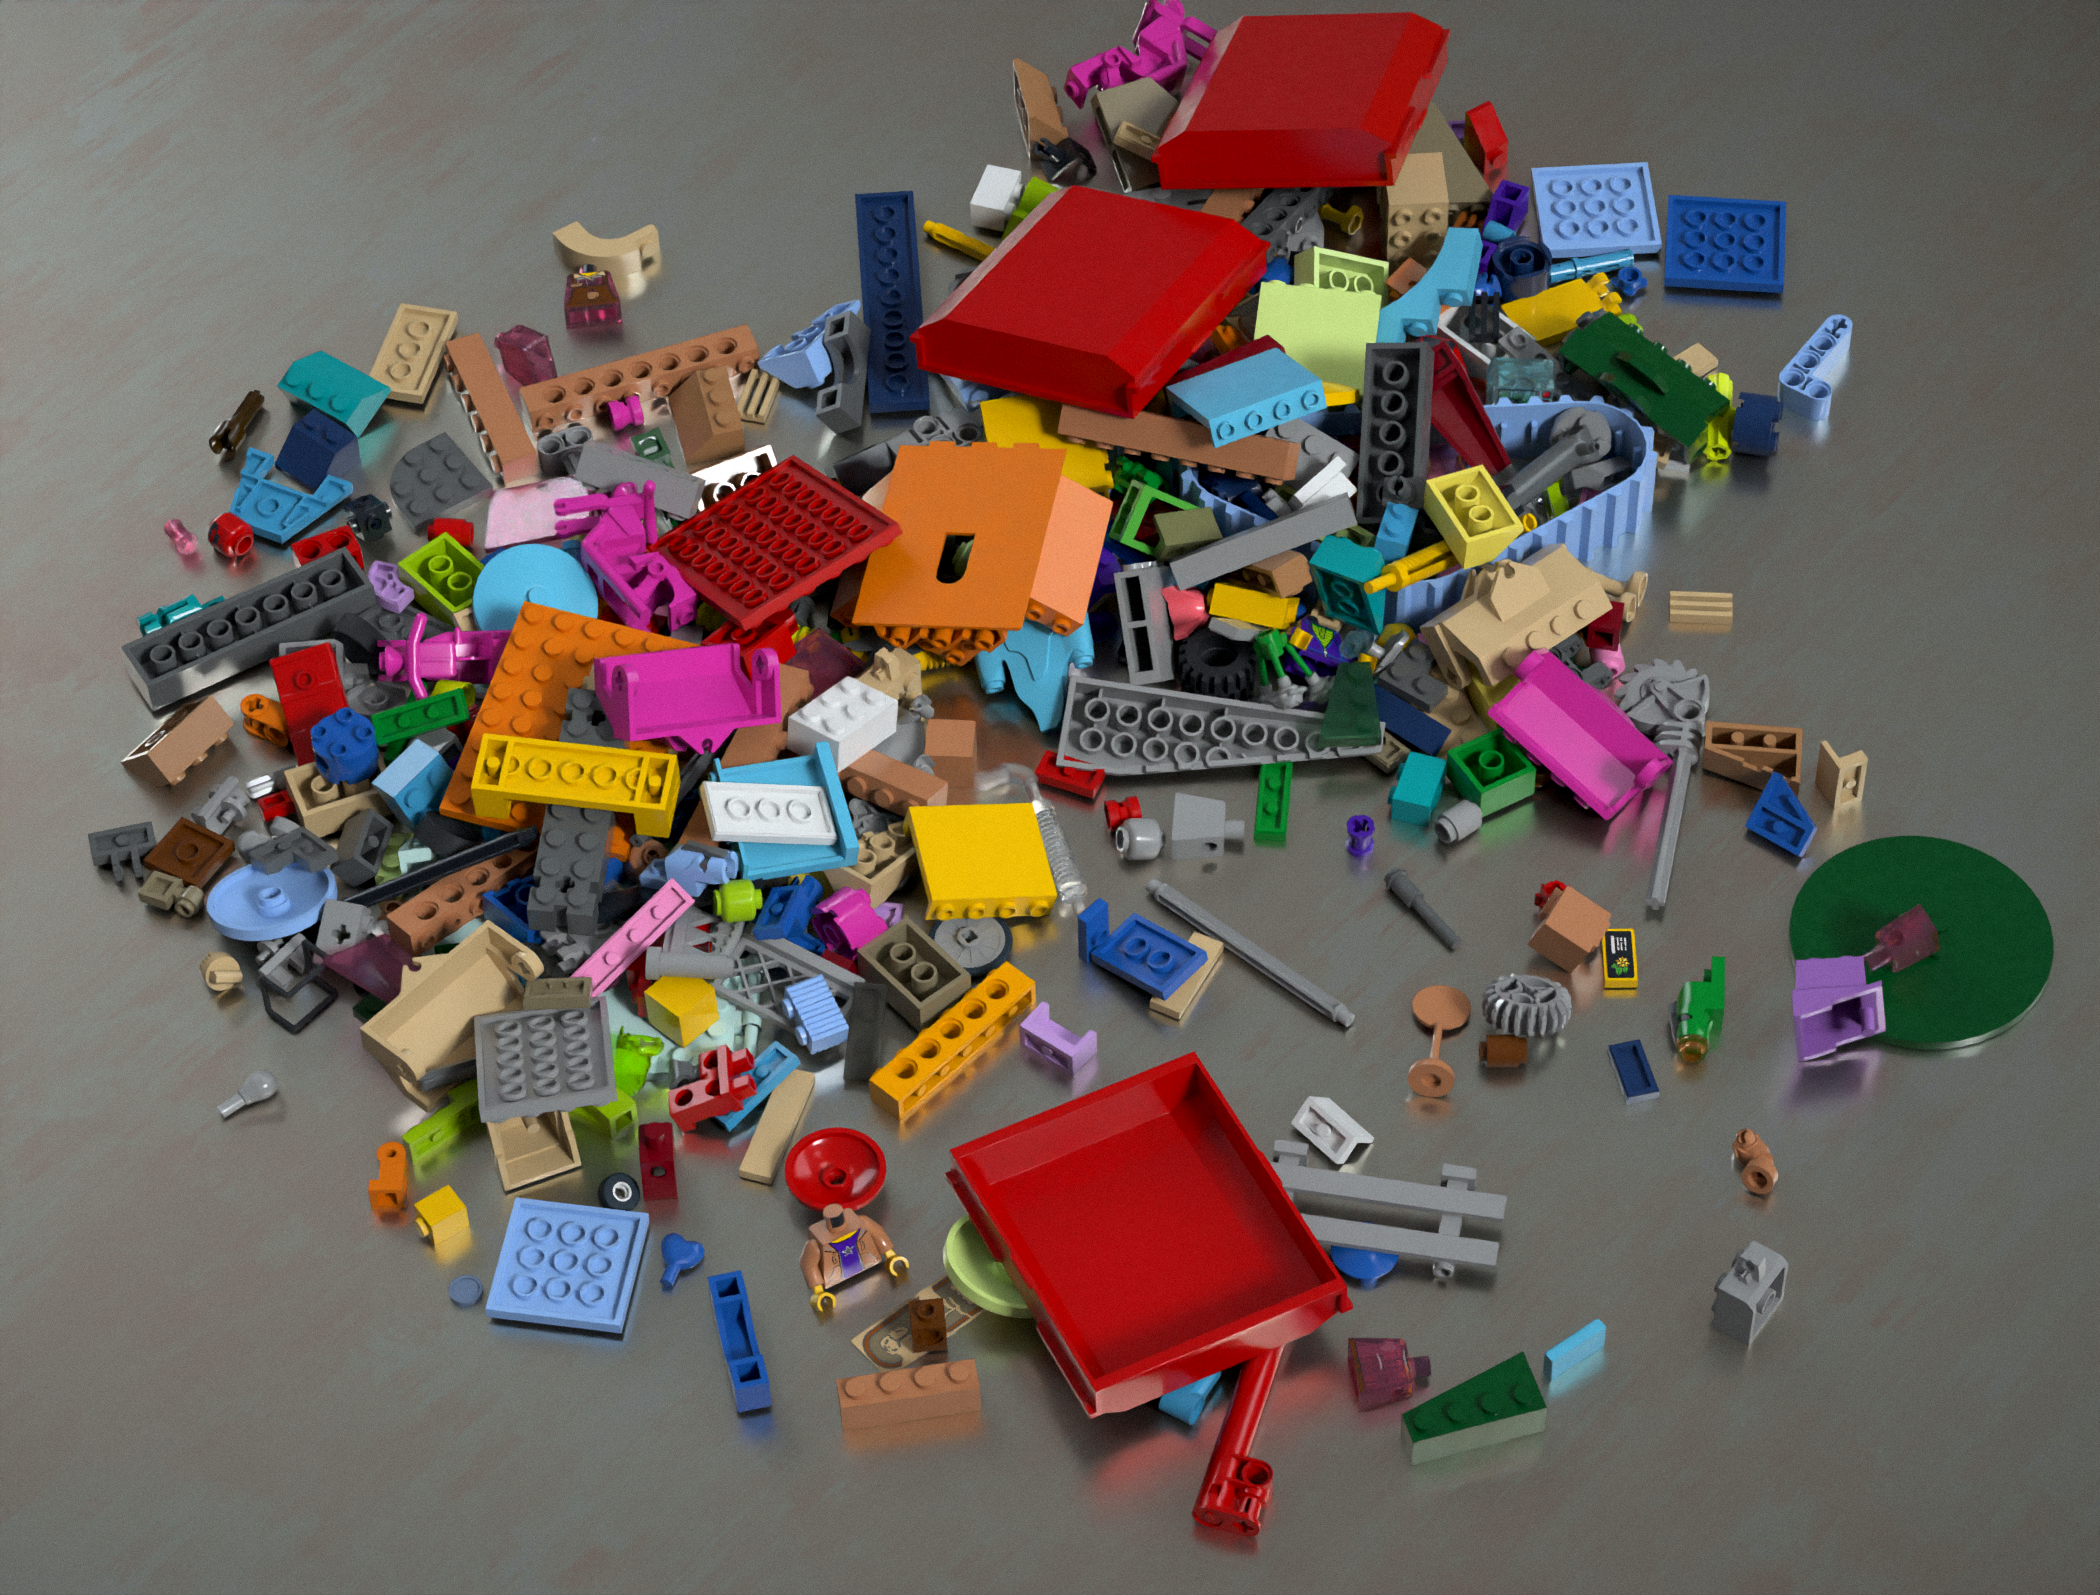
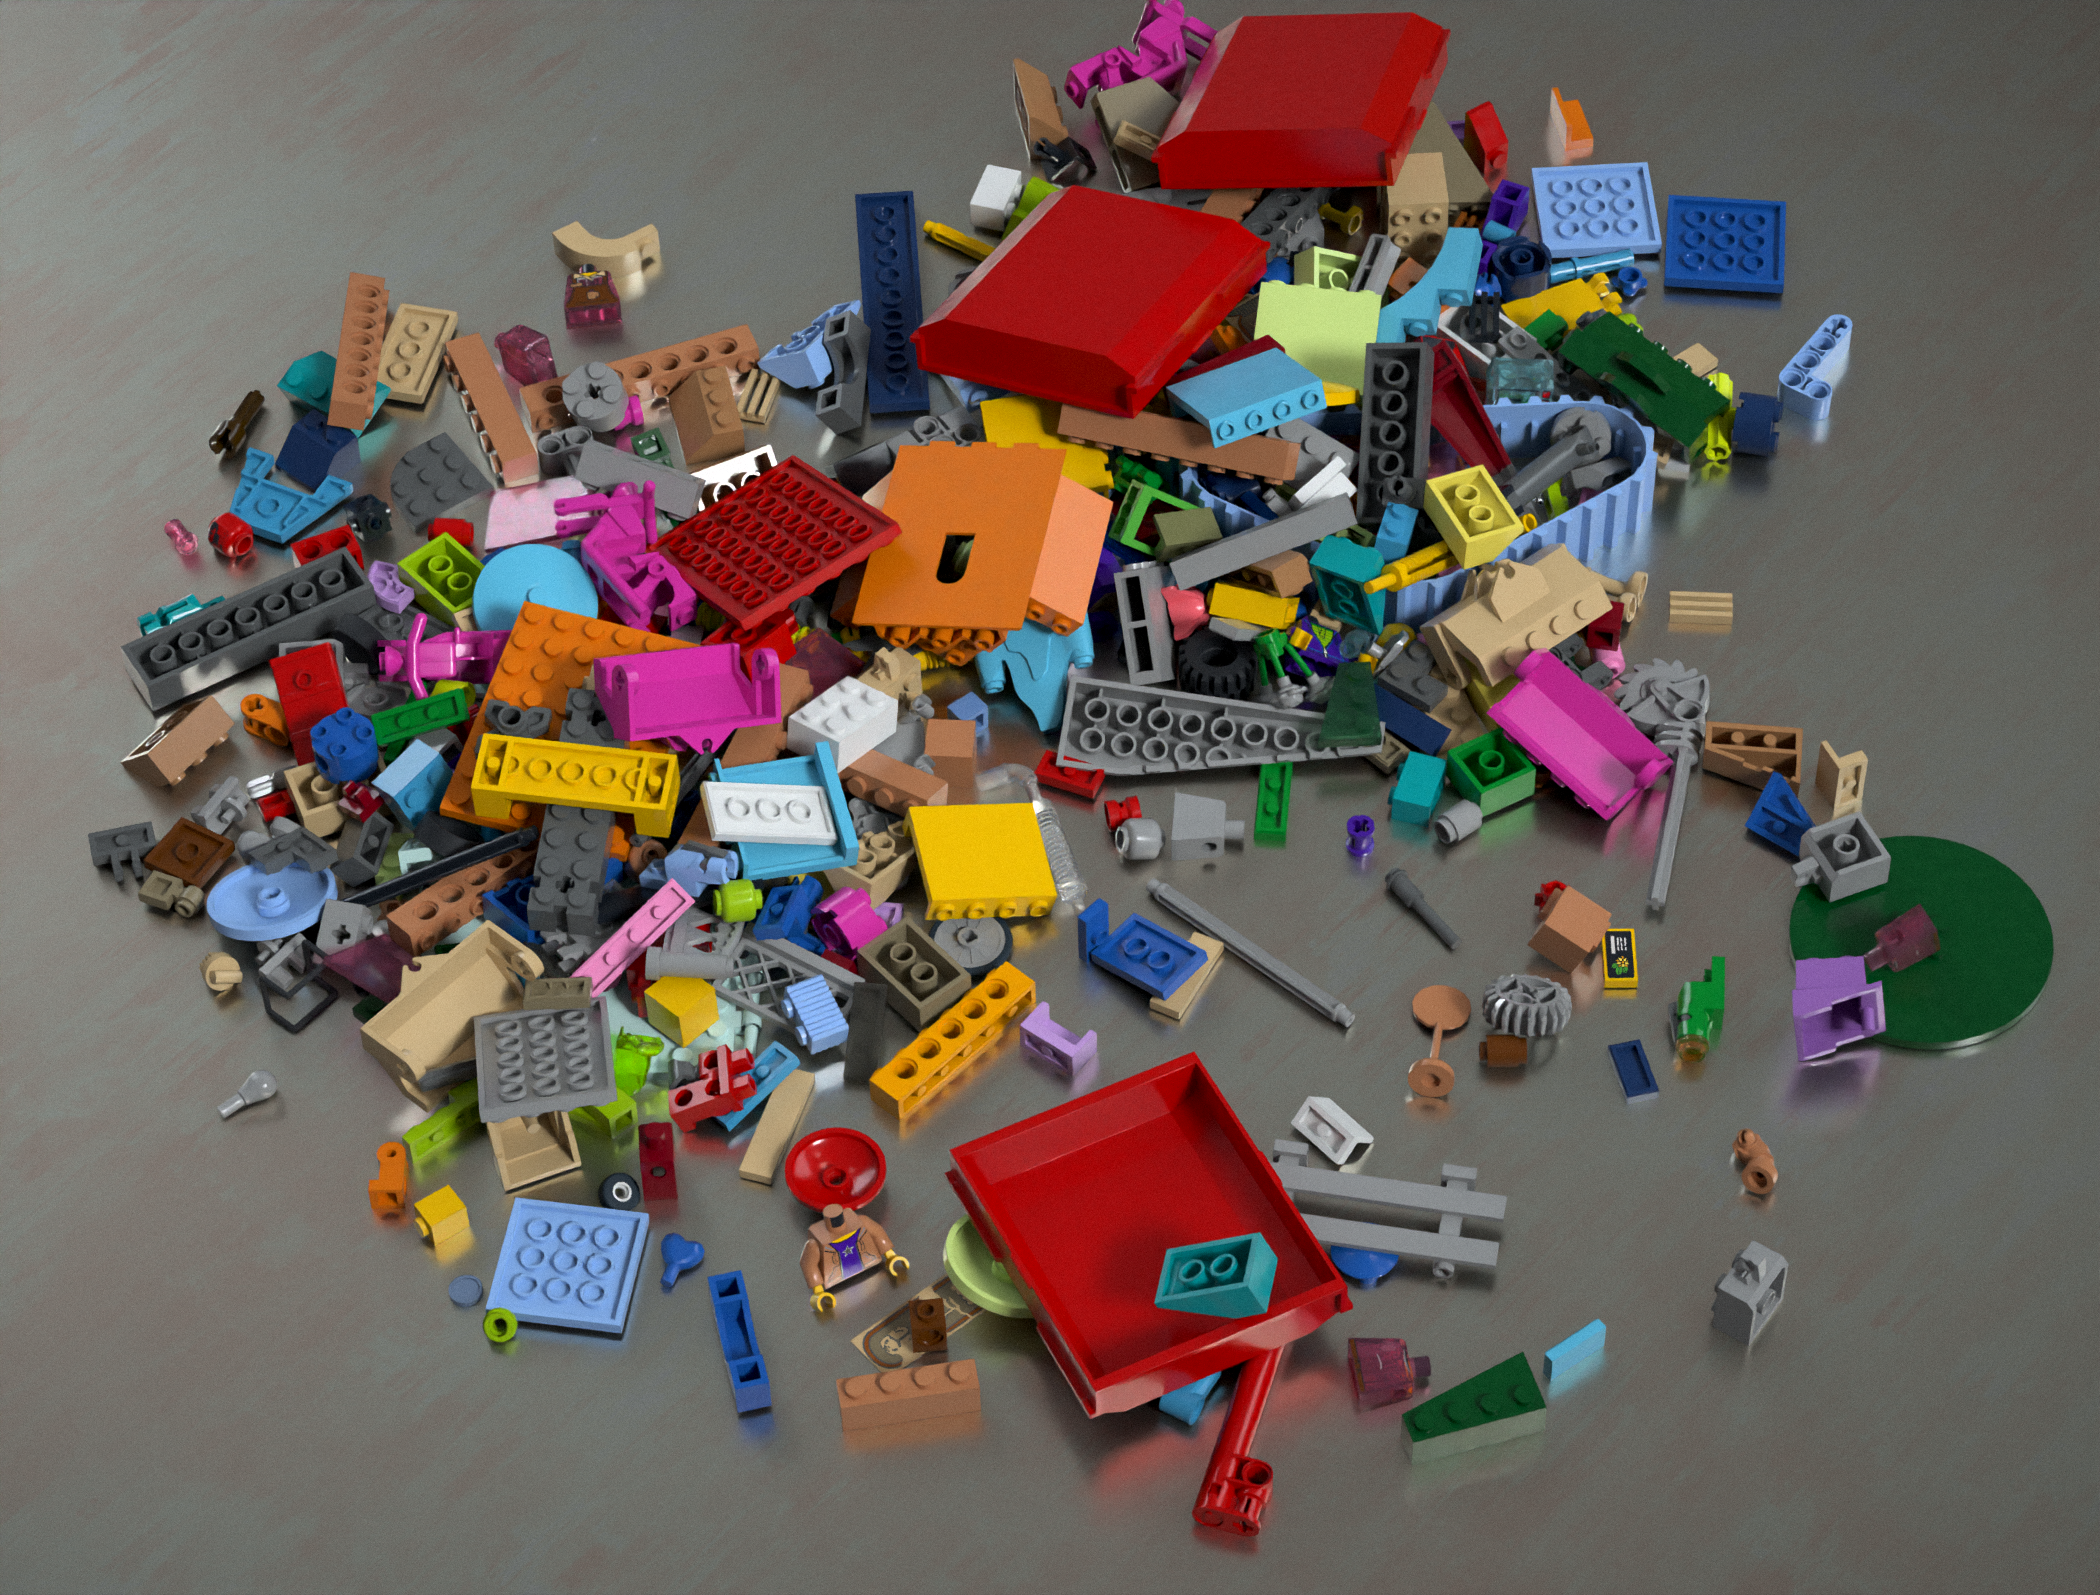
none -> nougat brick [327,272,390,431]
none -> dark red tile [337,780,385,823]
none -> dark grey plant [474,699,552,759]
none -> lime plate [483,1307,518,1342]
none -> light grey brick [562,361,629,432]
none -> medium blue plate [947,691,988,734]
none -> teal slope [1154,1232,1278,1319]
none -> light grey piece [1349,234,1401,300]
none -> green brick [1524,309,1568,351]
none -> orange panel [1550,87,1594,151]
none -> light grey hinge [1790,811,1891,902]

